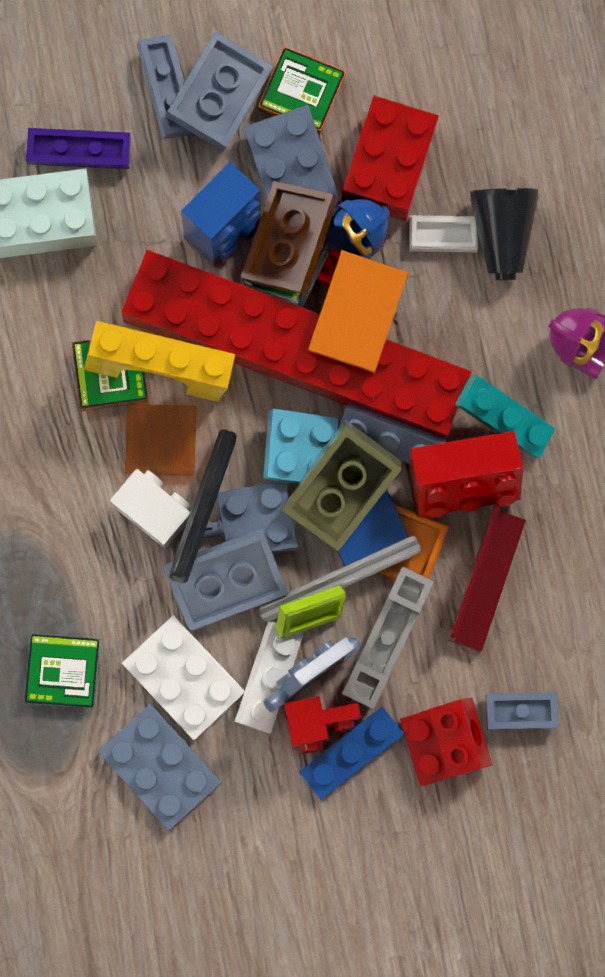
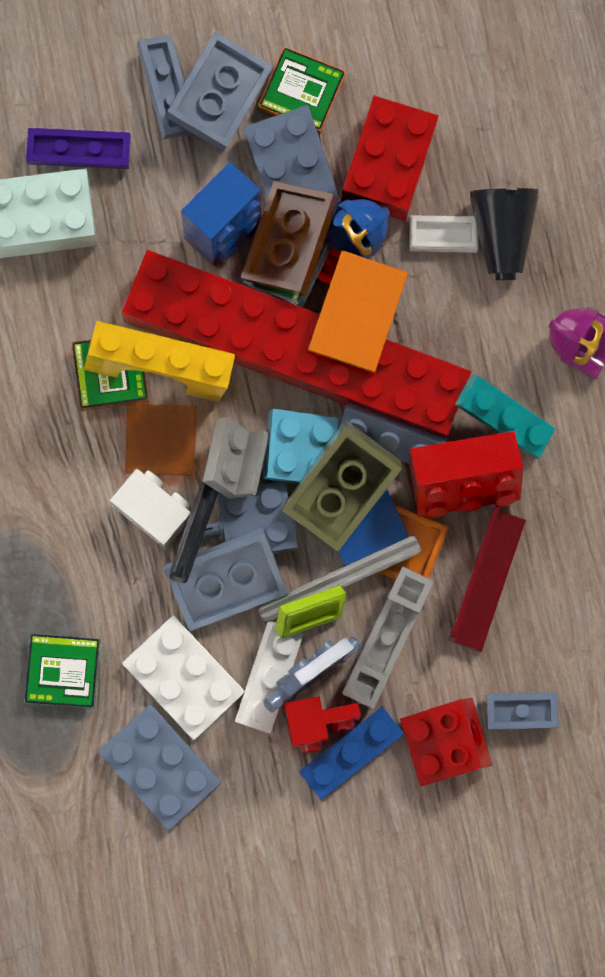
none -> light grey bracket [203,417,269,499]

